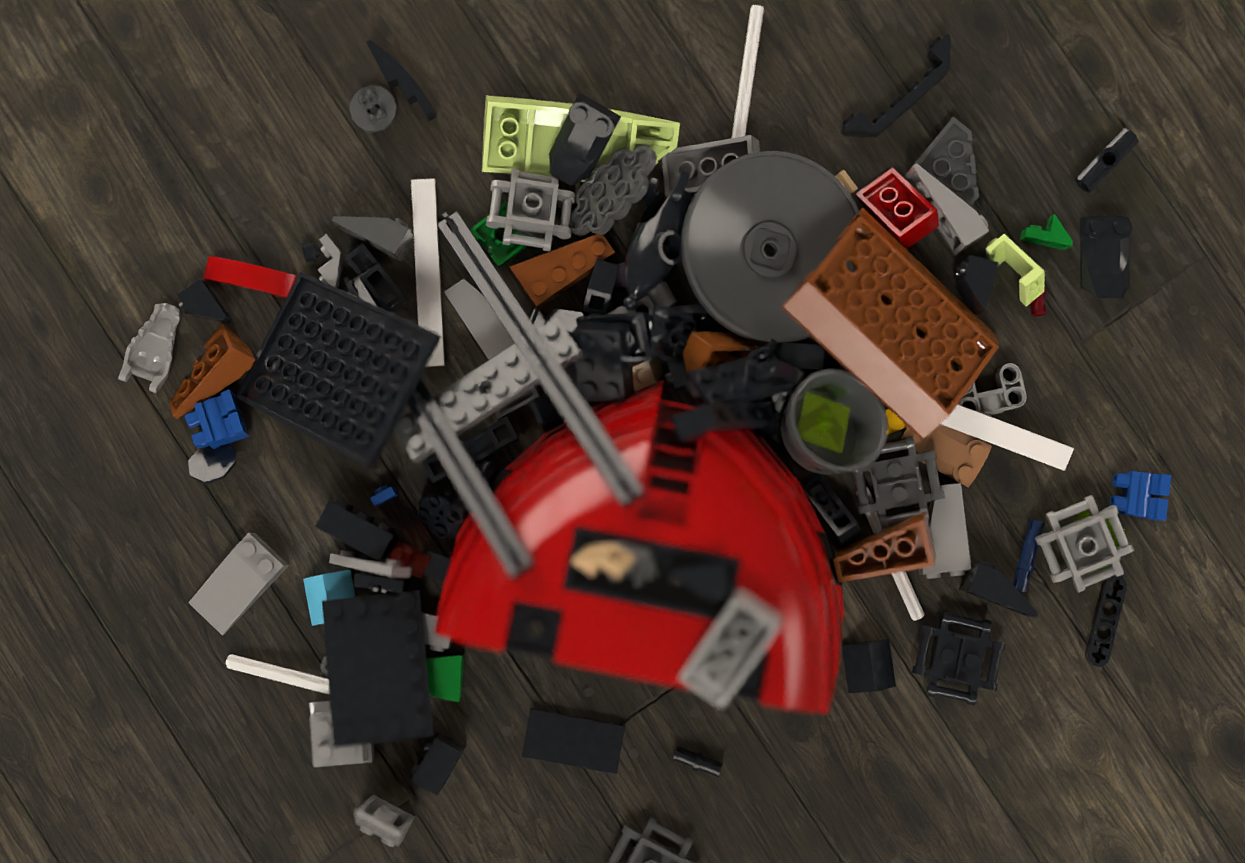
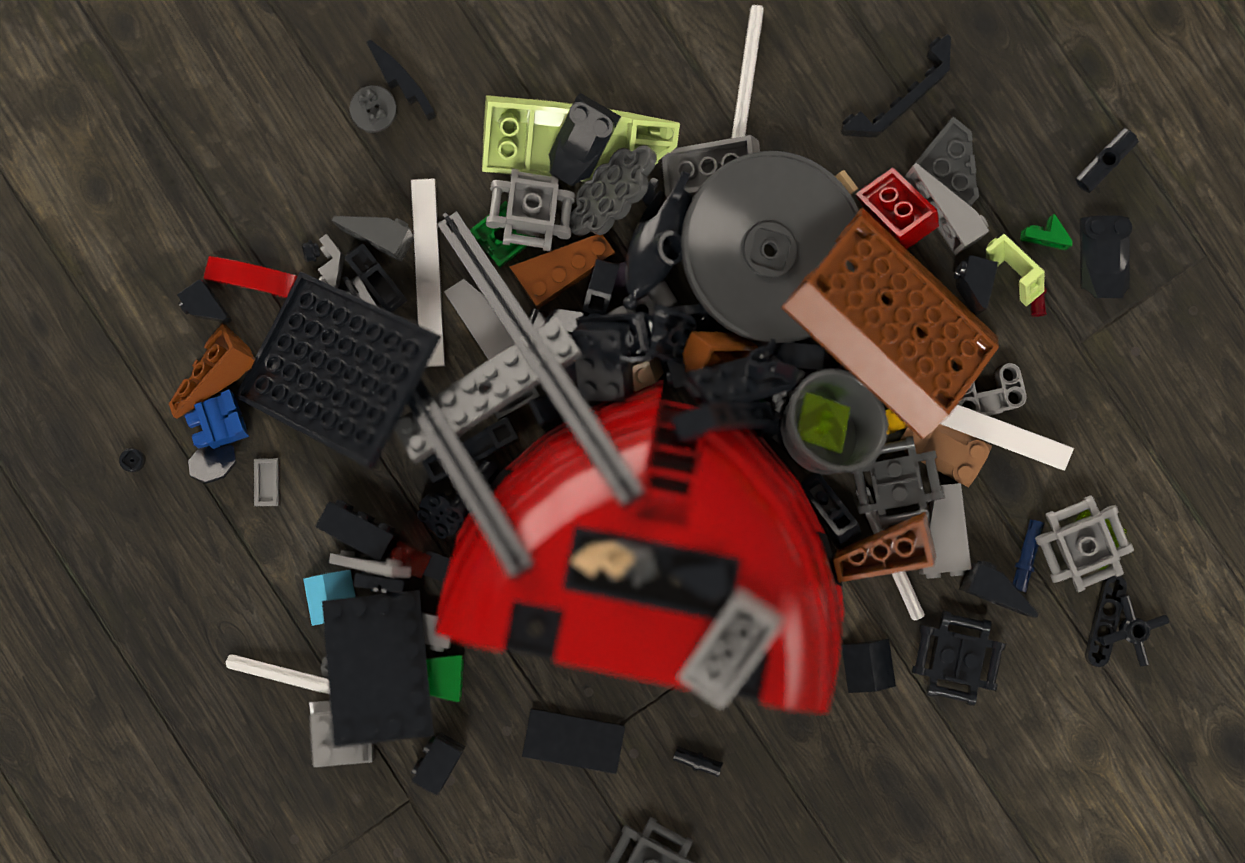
light grey animal [118,303,181,393] -> none
light grey slope [188,533,289,635] -> none
light grey slope [355,794,415,847] -> none
blue plate [370,485,399,507] -> none
blue hips [1109,471,1171,521] -> none
none -> black tile [119,448,145,472]
none -> light grey tile [254,458,280,507]
none -> black bar [1100,594,1169,666]

